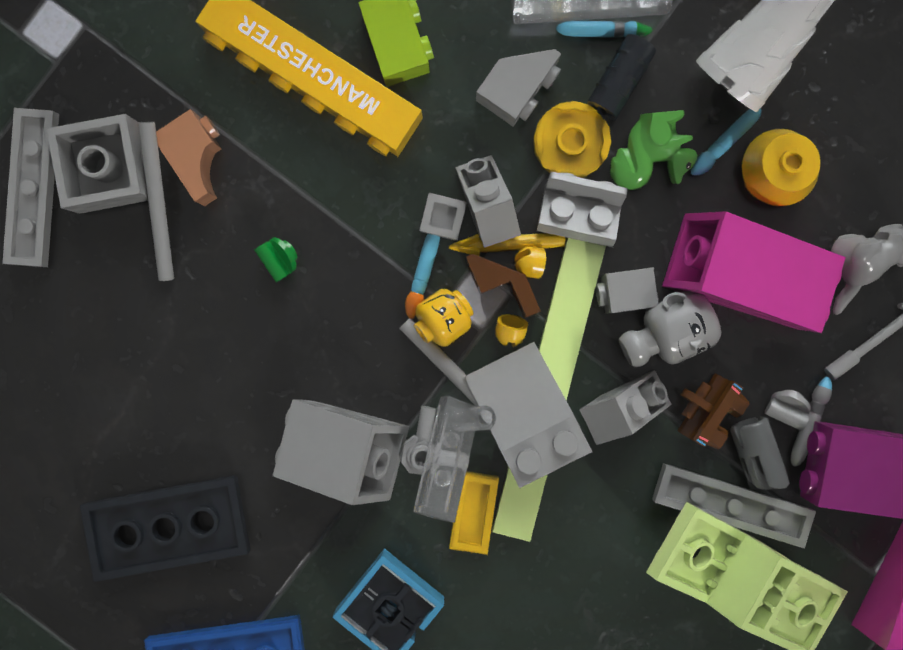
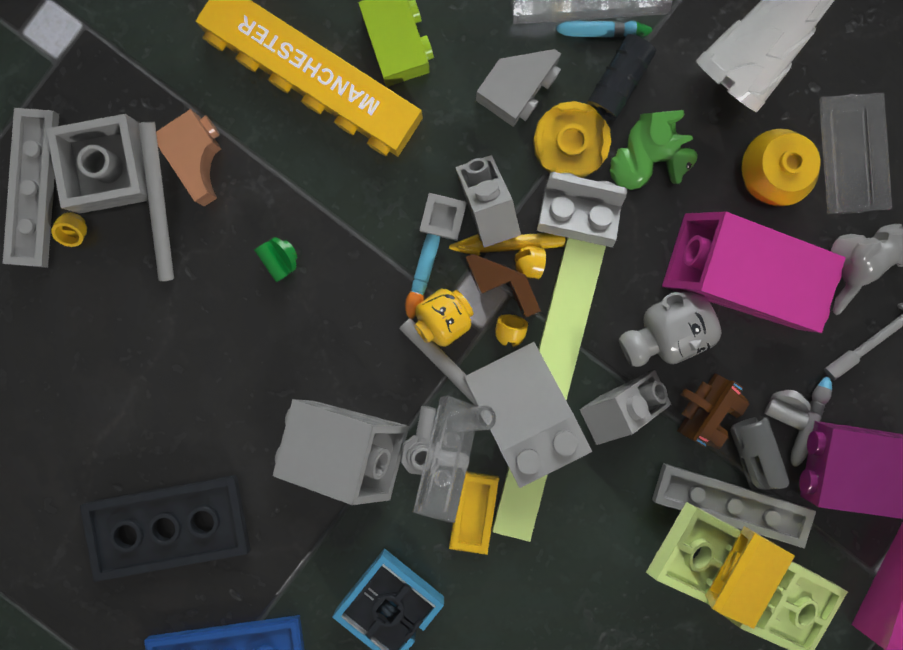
light grey brick [596,267,659,314] -> none
medium azure piece [691,108,762,175] -> none
none -> yellow hinge [51,212,87,247]
none -> yellow slope [705,526,795,629]
none -> clear piece [819,93,892,214]

